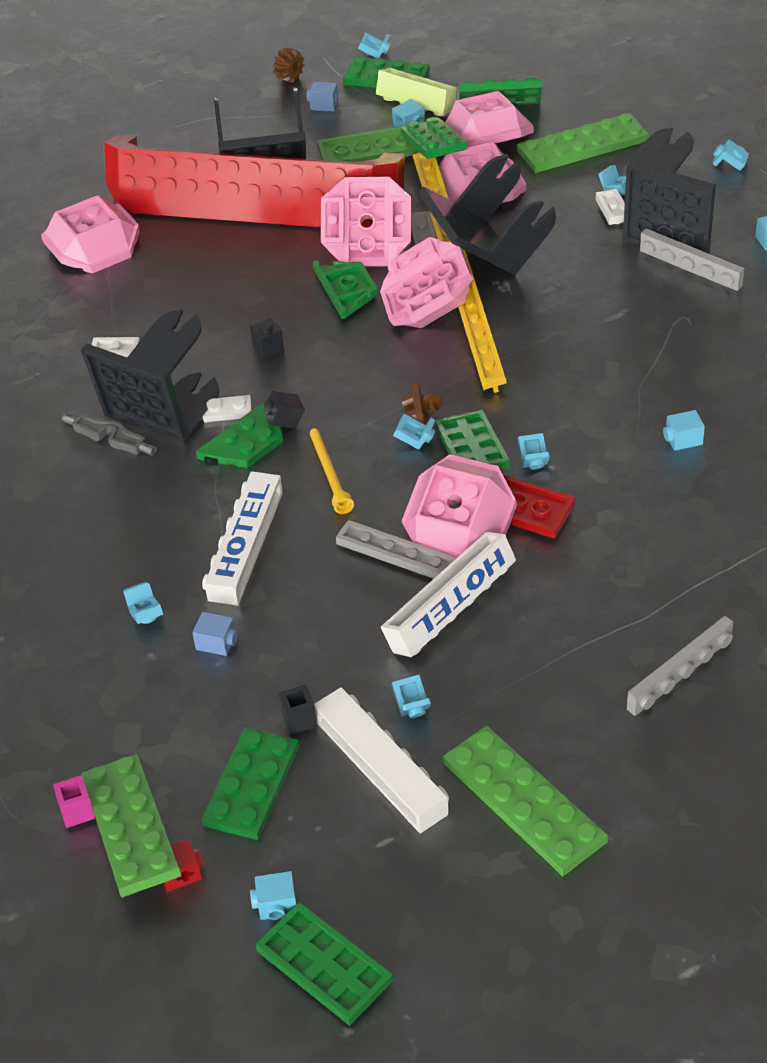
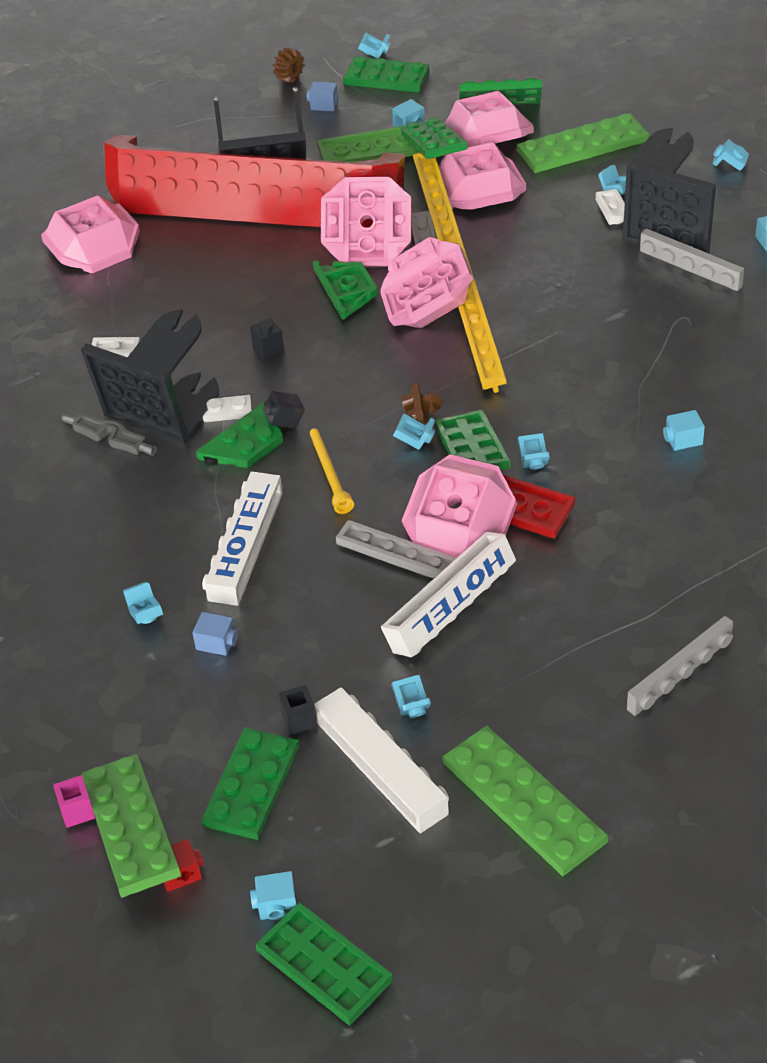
yellowish green brick [376,68,457,116] -> none
black piece [418,154,556,275] -> none

